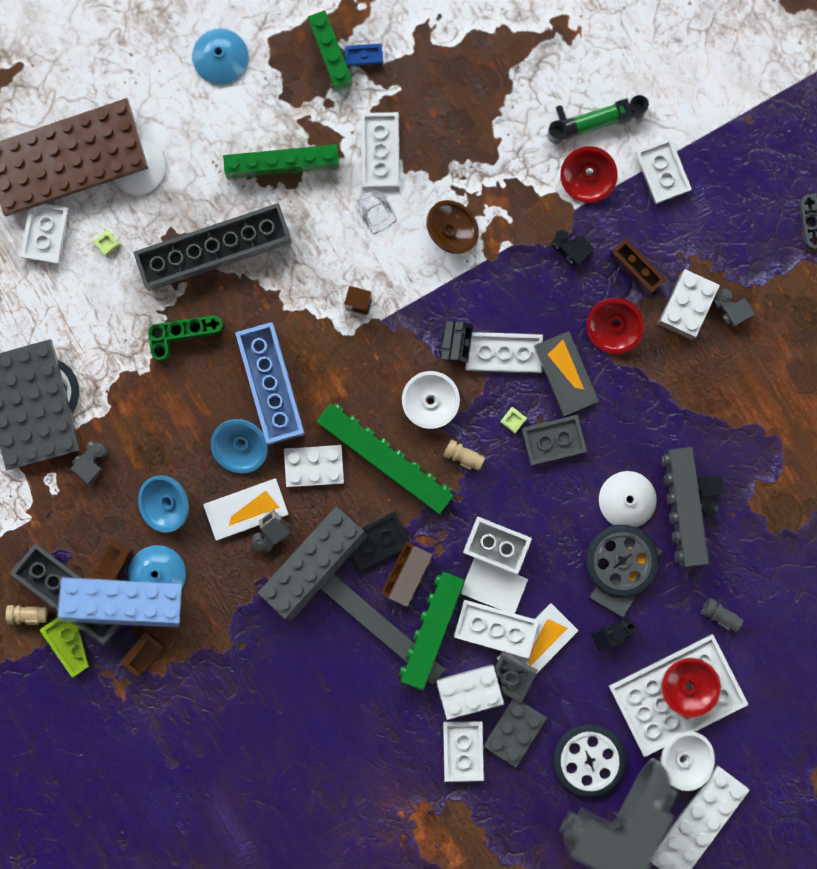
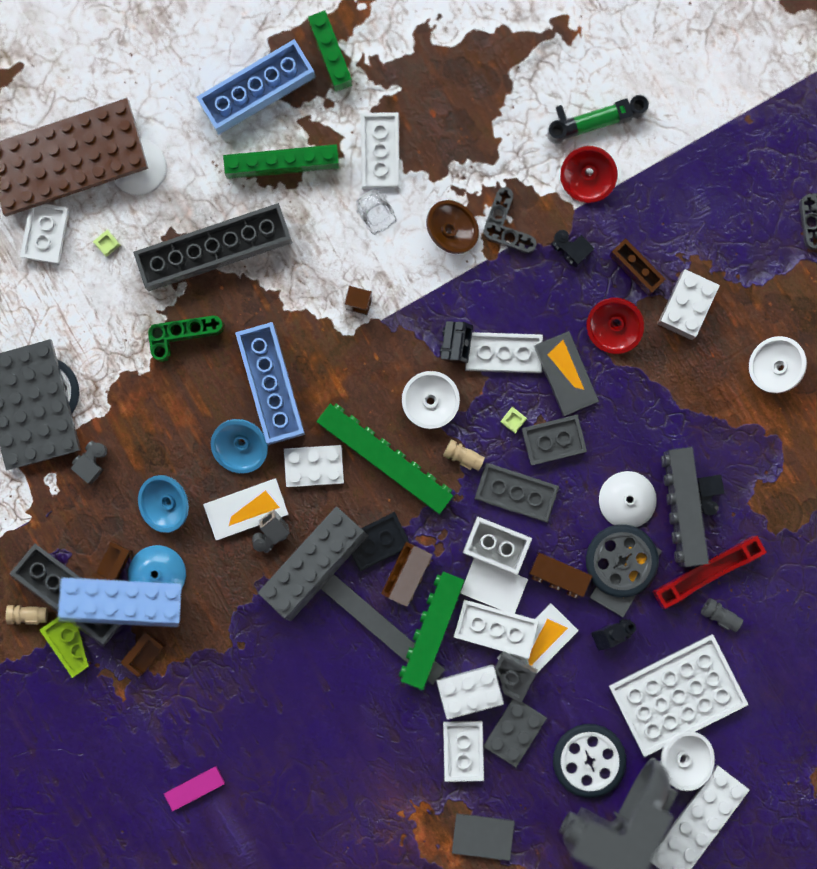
dark azure dish [192,28,249,85] -> none
blue plate [344,43,383,66] -> none
white plate [635,137,692,204] -> none
red dish [661,658,721,717] -> none
dark grey brick [712,288,754,328] -> none
none -> dark pink tile [164,766,225,811]
none -> light blue brick [196,39,315,135]
none -> dark grey tile [452,813,514,861]
none -> dark grey tile [474,462,559,523]
none -> dark grey beam [483,187,536,254]
none -> reddish brown brick [528,552,592,599]
none -> red arch [652,536,767,609]
none -> white dish [749,337,807,393]

